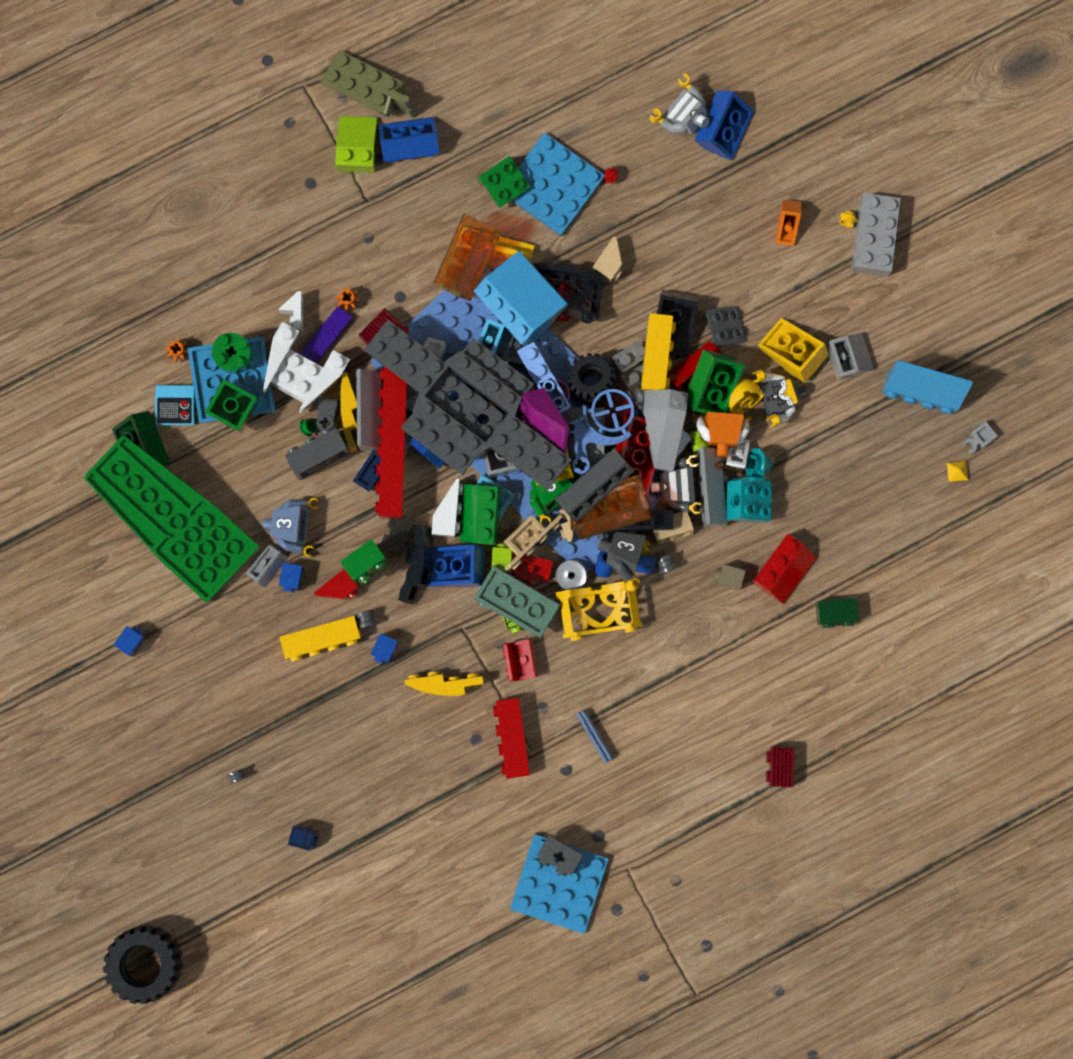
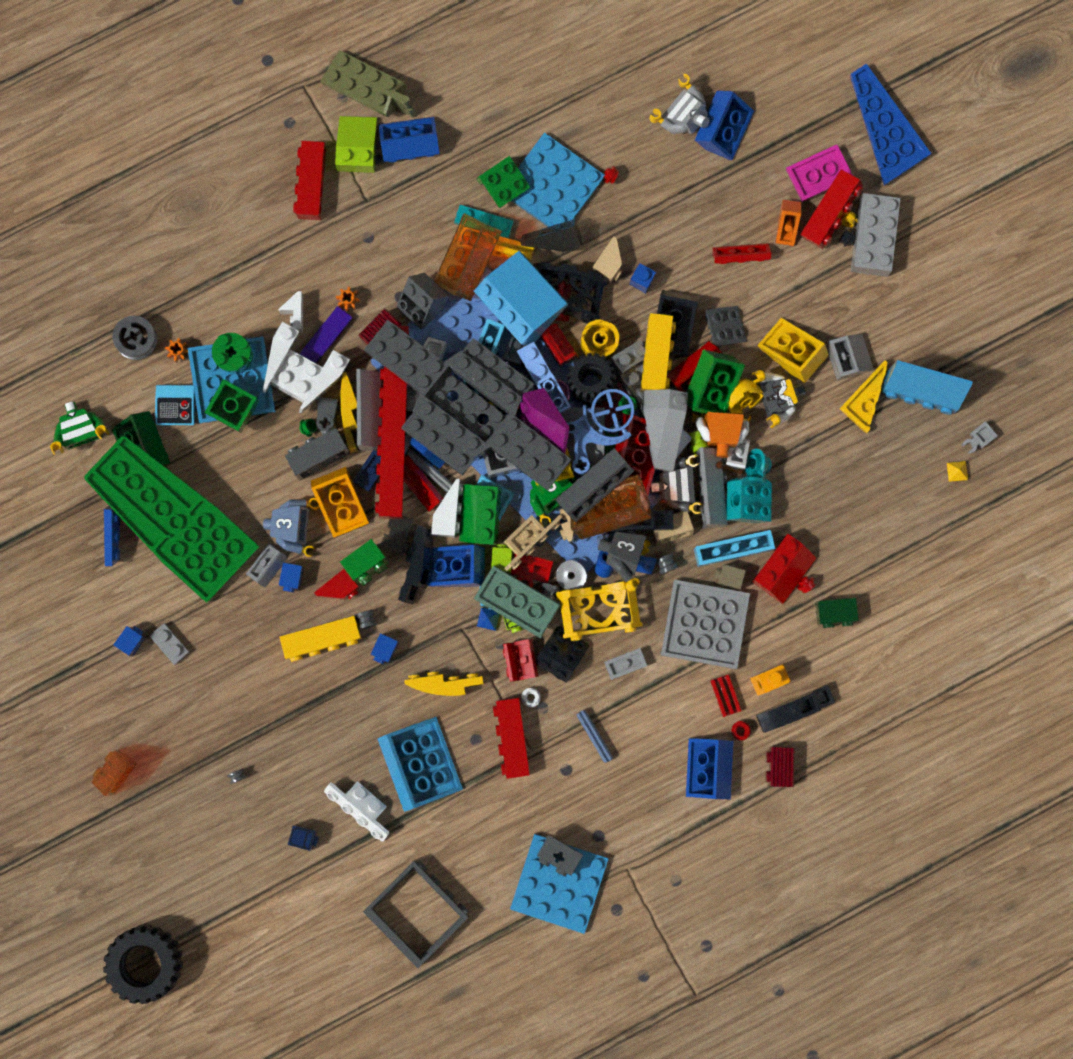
none -> torso [50,402,110,455]
none -> clear orange slope [92,750,137,796]
none -> blue wing [104,506,121,566]
none -> flat silver wheel [112,316,157,360]
none -> light grey plate [149,623,190,665]
none -> red brick [293,141,326,220]
none -> light orange slope [311,467,369,538]
none -> white bracket [324,781,390,842]
none -> dark grey window [363,860,469,968]
none -> dark azure slope [377,717,463,812]
none -> dark grey slope [397,272,449,329]
none -> red plate [404,455,444,512]
none -> light grey axle [406,449,453,492]
none -> teal plate [454,205,514,239]
none -> blue slope [477,608,499,631]
none -> clear smoke slope [520,219,582,252]
none -> white plate [521,688,541,707]
none -> black bracket [536,626,589,683]
none -> red hinge [540,323,578,367]
none -> dark grey wheel [541,583,560,602]
none -> yellow brick [581,319,619,360]
none -> light grey plate [604,648,647,680]
none -> green plate [618,396,637,414]
none -> blue brick [629,263,656,294]
none -> light grey plate [660,580,750,669]
none -> blue slope [686,738,734,800]
none -> medium azure brick [694,530,775,567]
none -> red tile [710,675,741,717]
none -> red plate [712,243,771,264]
none -> red plate [731,721,751,740]
none -> light orange torso [750,664,791,696]
none -> black slope [756,685,835,733]
none -> dark pink plate [786,144,852,202]
none -> red plate [797,576,816,593]
none -> red brick [800,169,863,250]
none -> black plate [839,229,856,247]
none -> yellow wing [840,360,888,433]
none -> blue wing [850,64,931,186]

